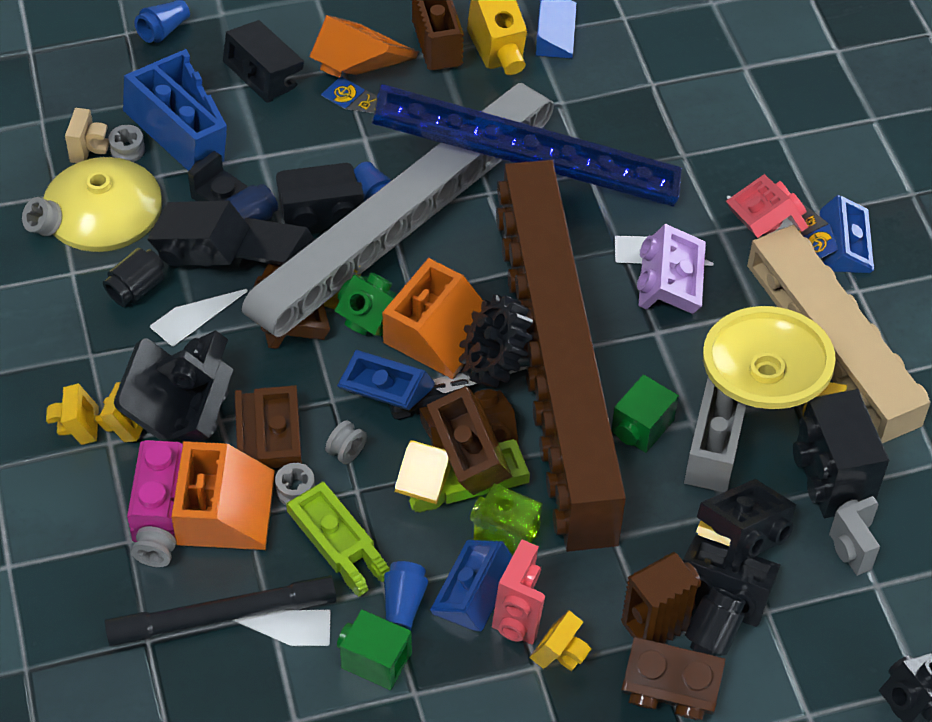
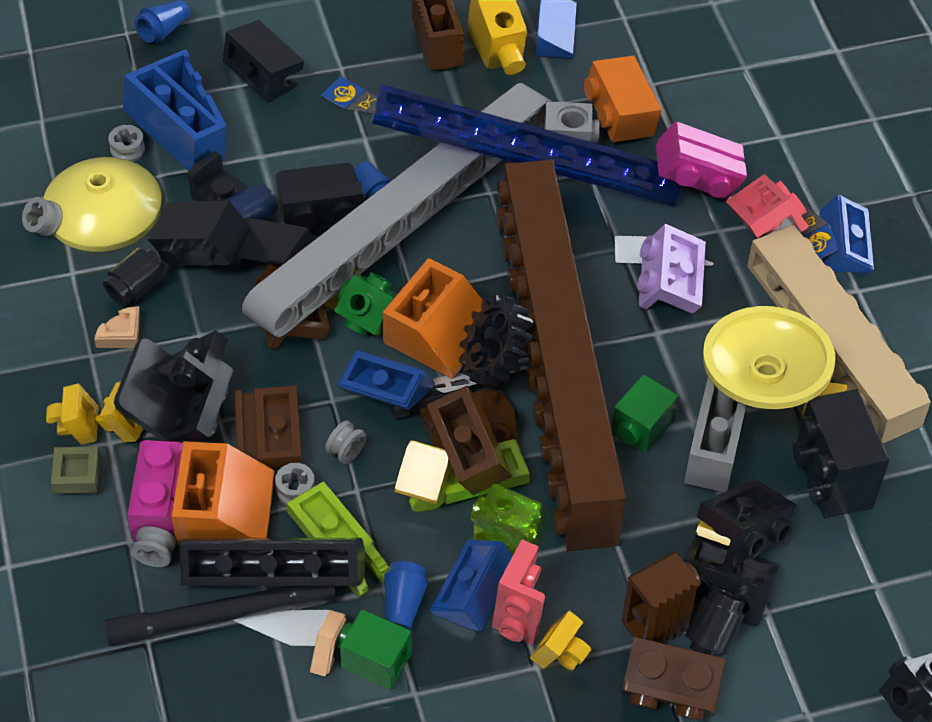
tan tile [65,108,109,163] -> none
white sticker [150,289,248,346] -> none
orange slope [309,15,419,77] -> none
light grey bracket [829,496,880,576] -> none
none -> olive plate [51,446,100,494]
none -> light nougat tile [94,306,141,348]
none -> black brick [179,538,365,586]
none -> light nougat tile [310,610,346,677]
none -> light grey brick [543,101,599,158]
none -> orange brick [584,56,662,142]
none -> dark pink brick [656,122,747,199]

